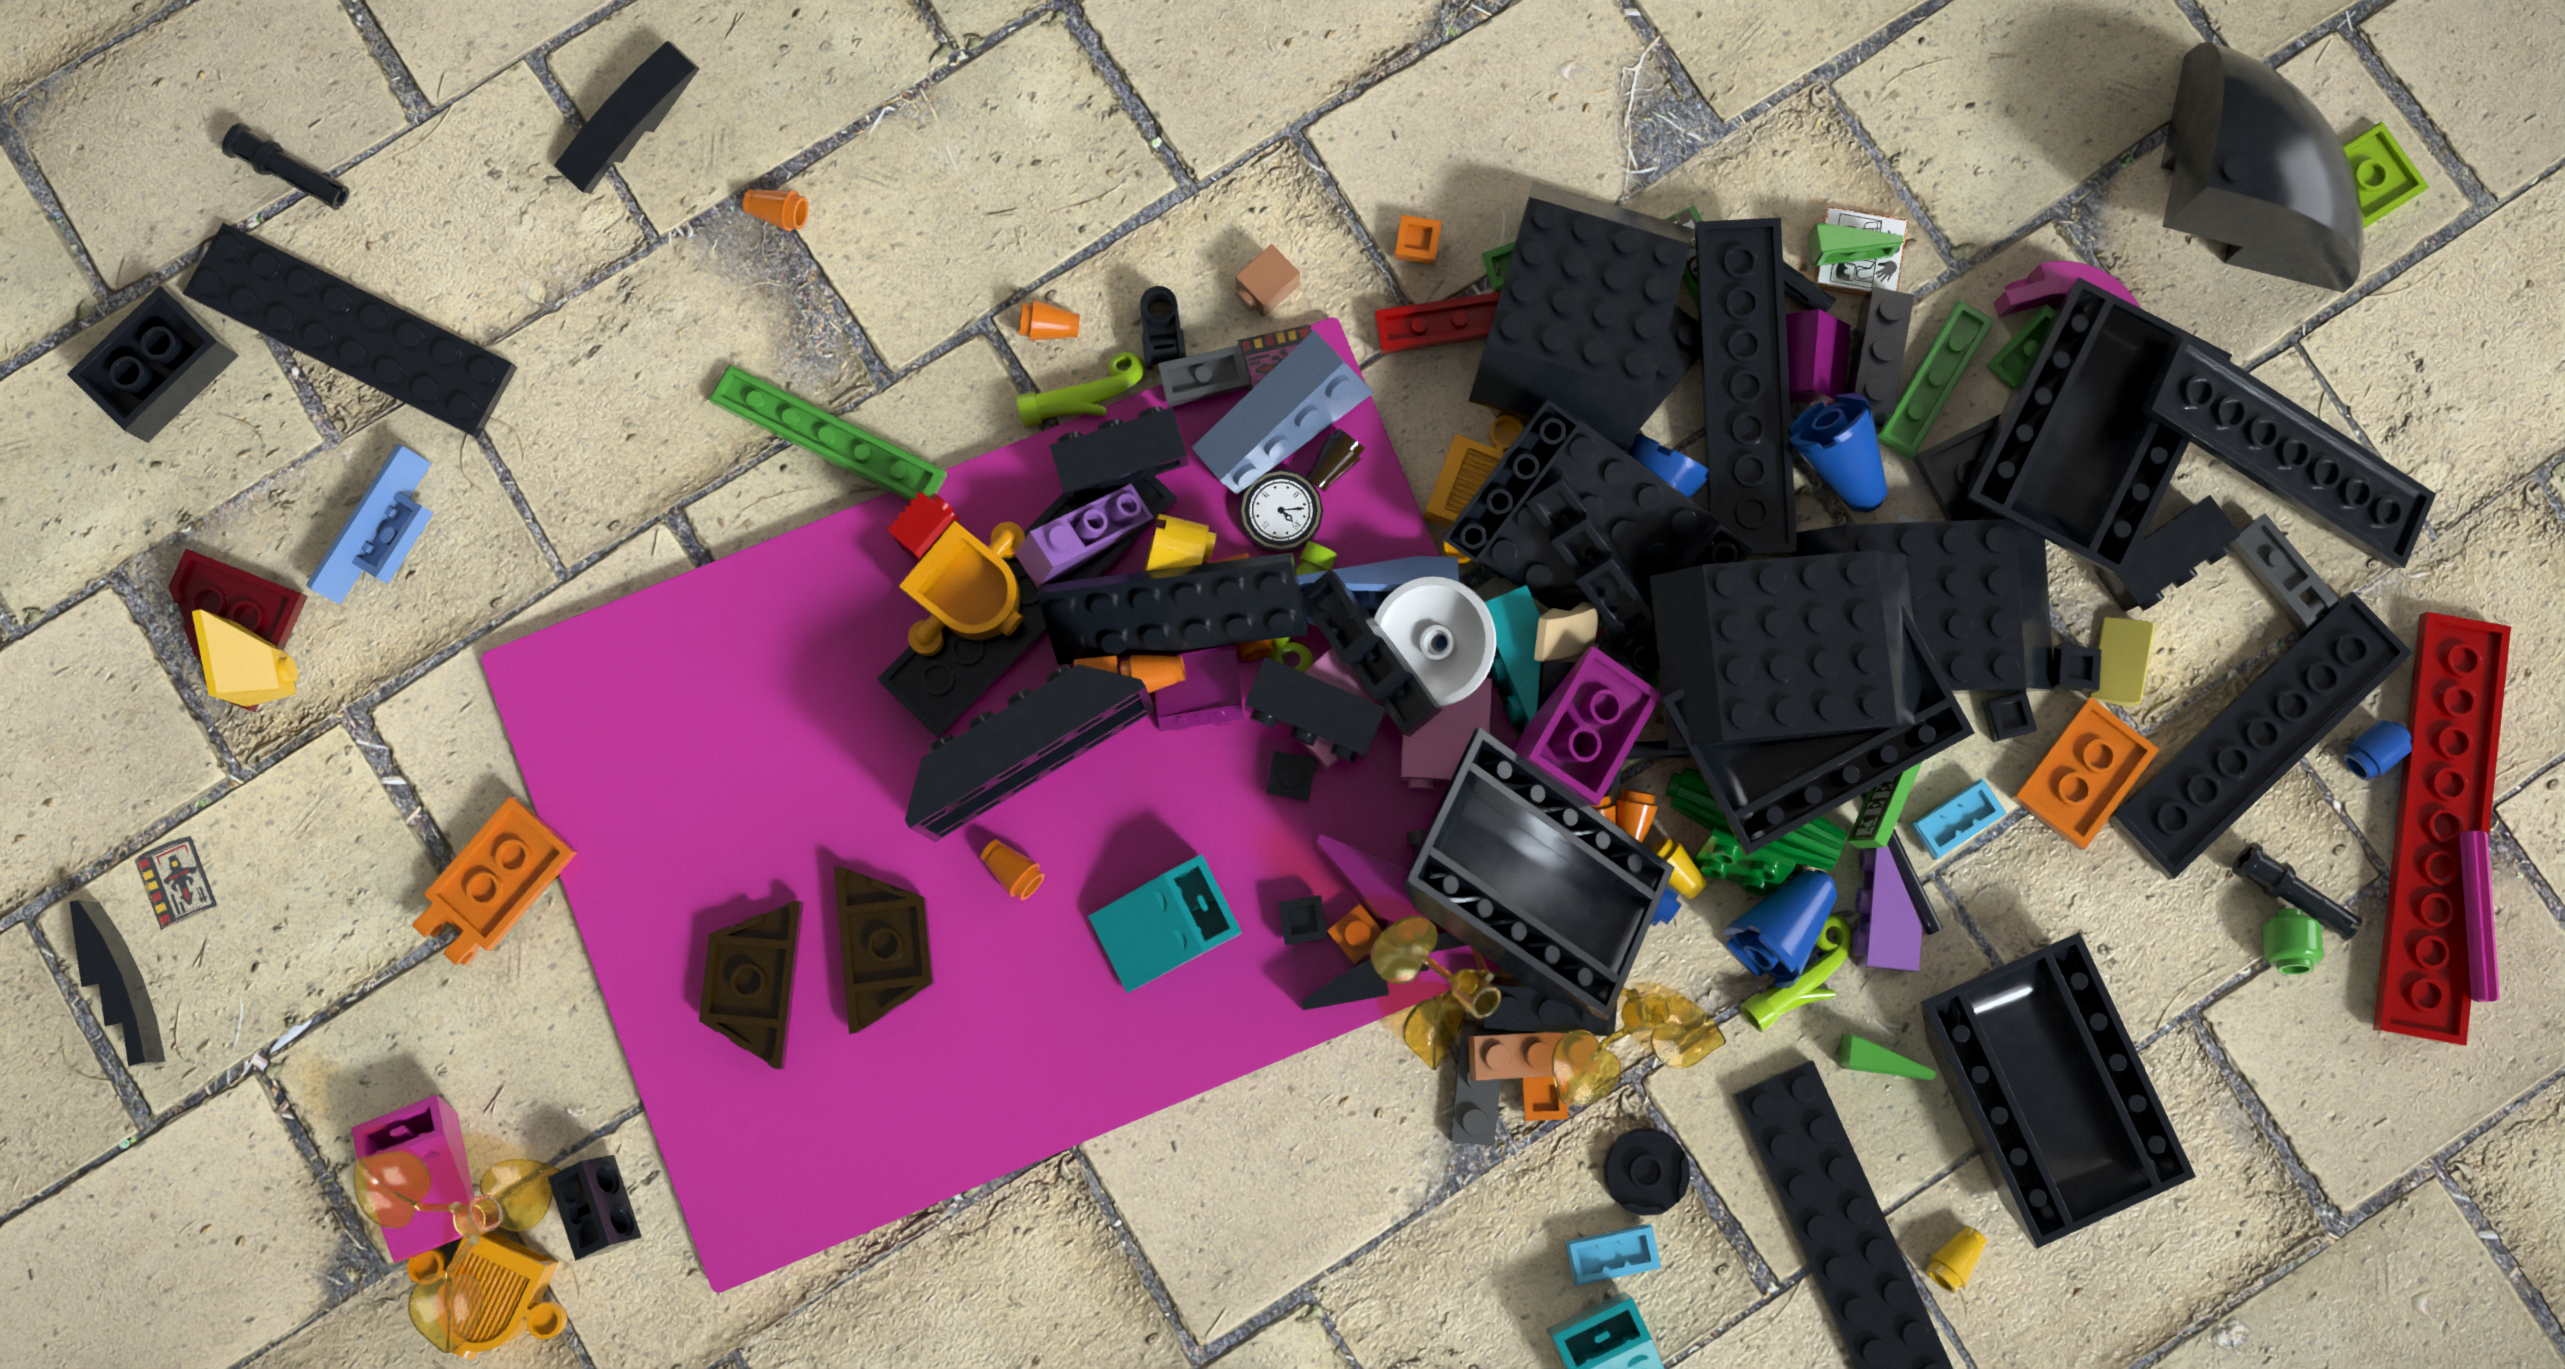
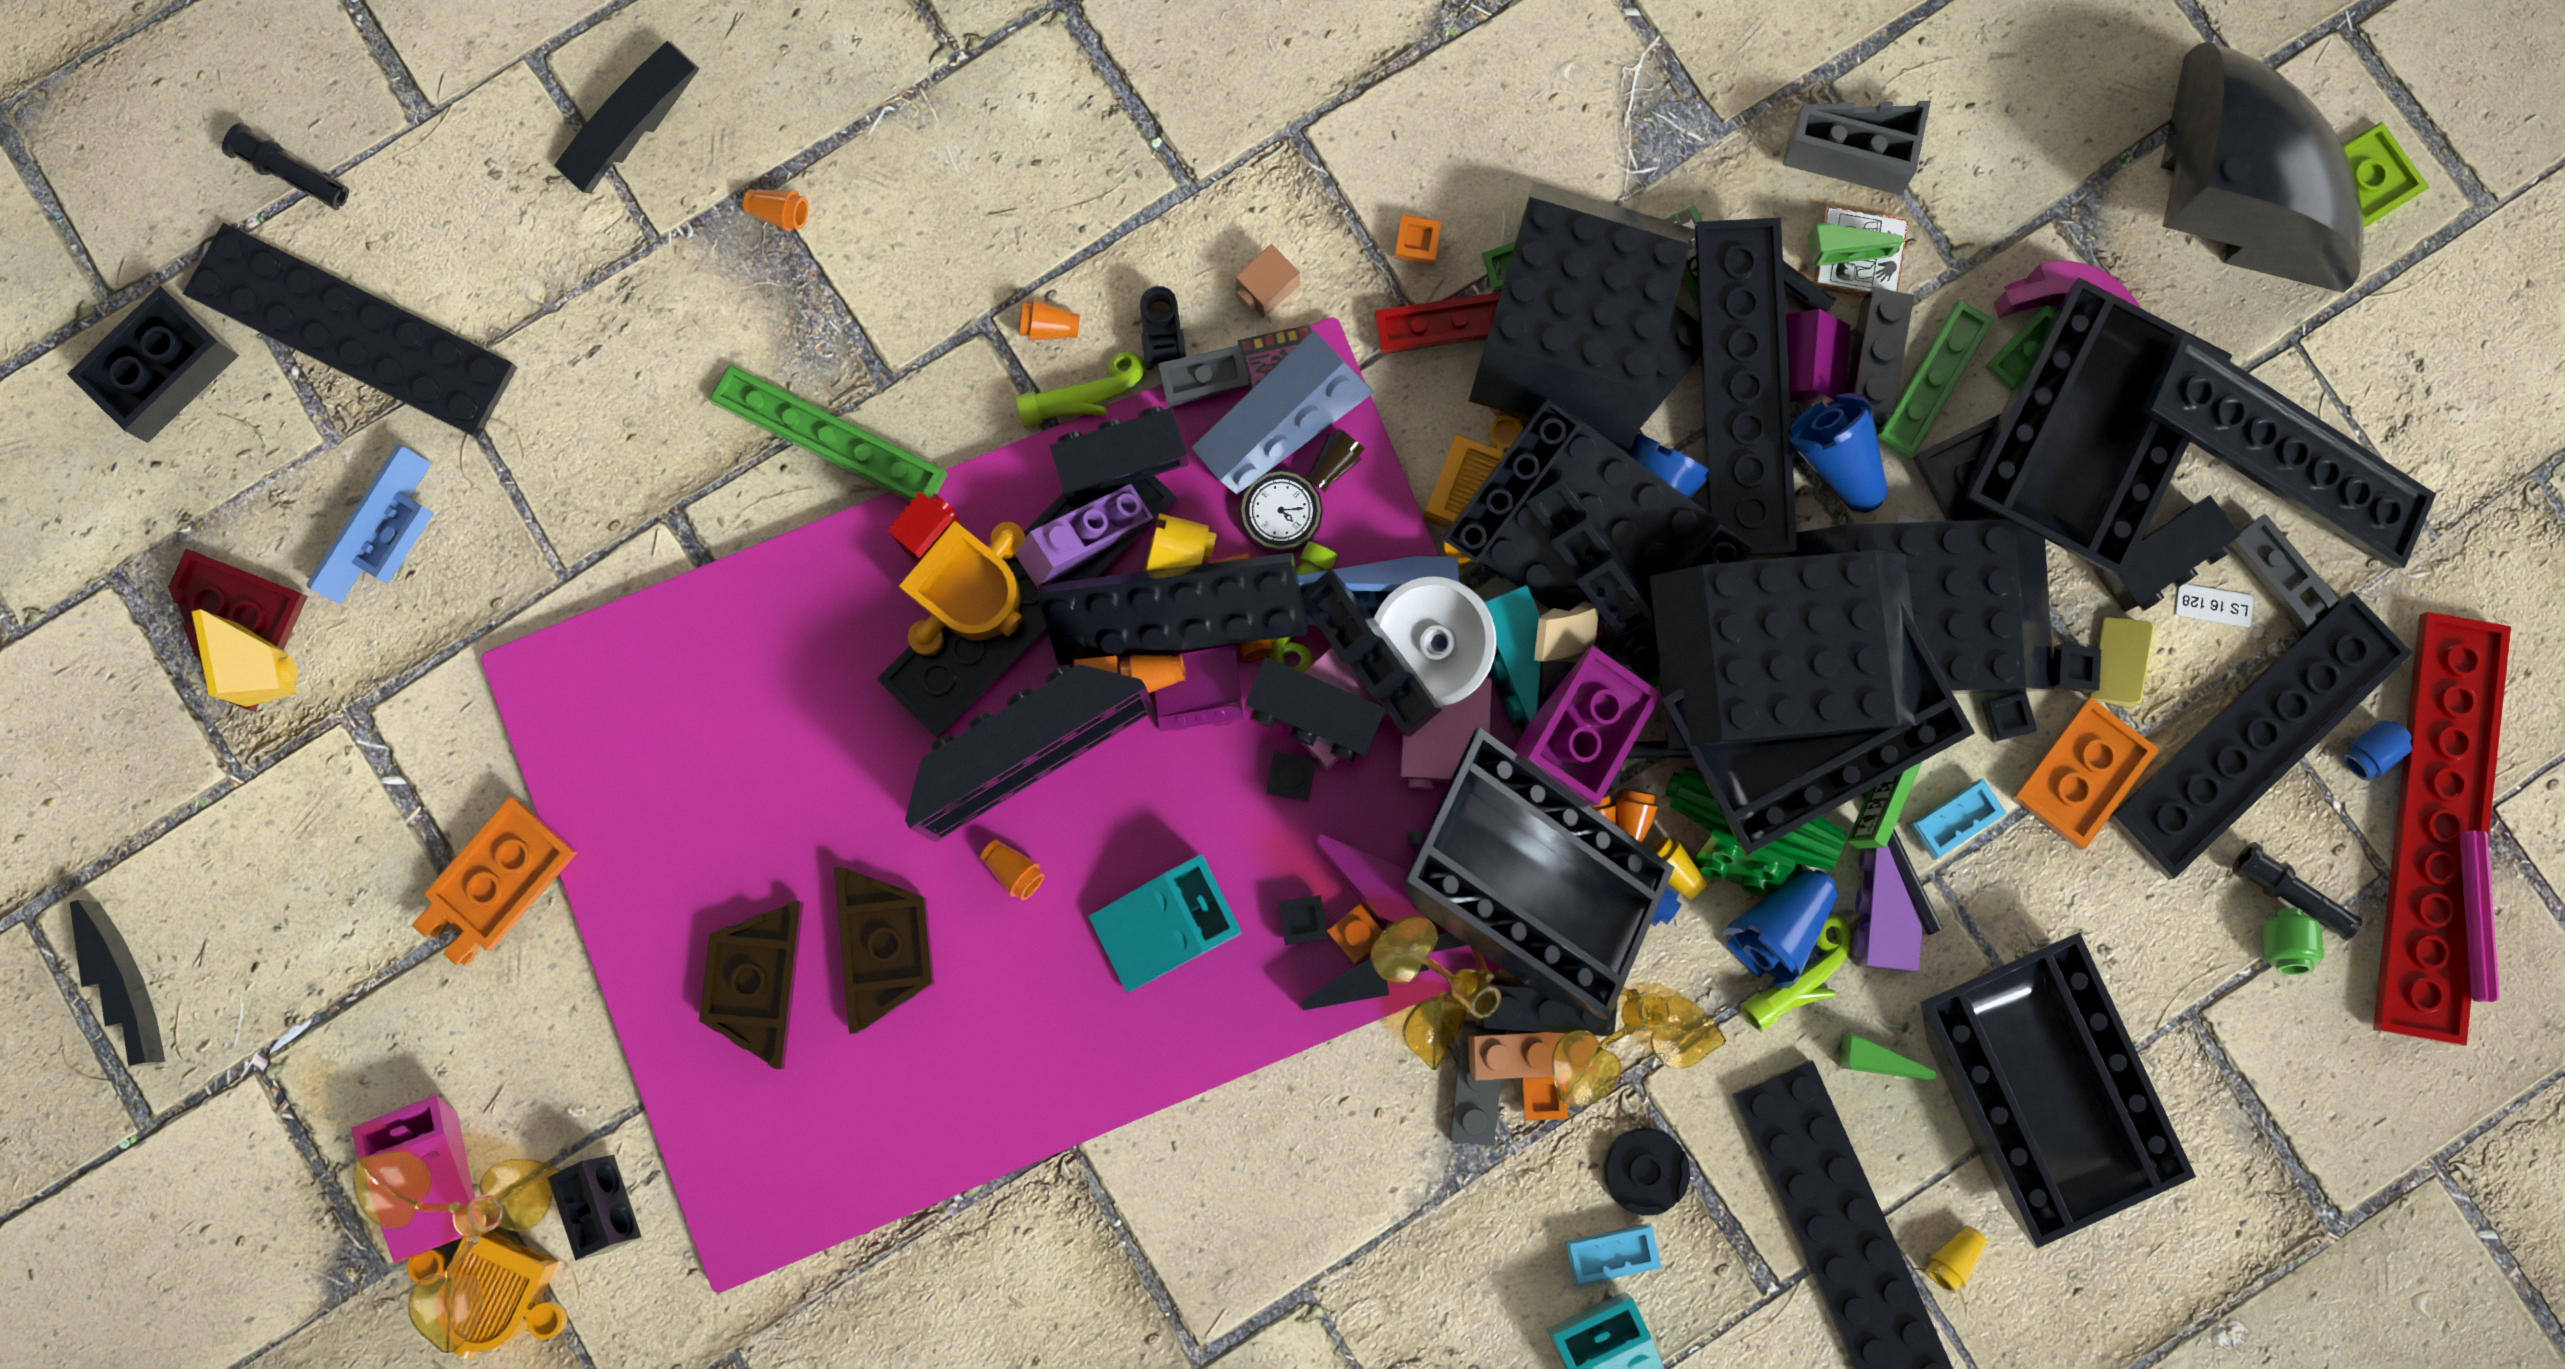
clear piece [134,836,218,930] -> none
none -> dark grey wedge [1783,101,1931,196]
none -> white sticker [2176,584,2254,627]

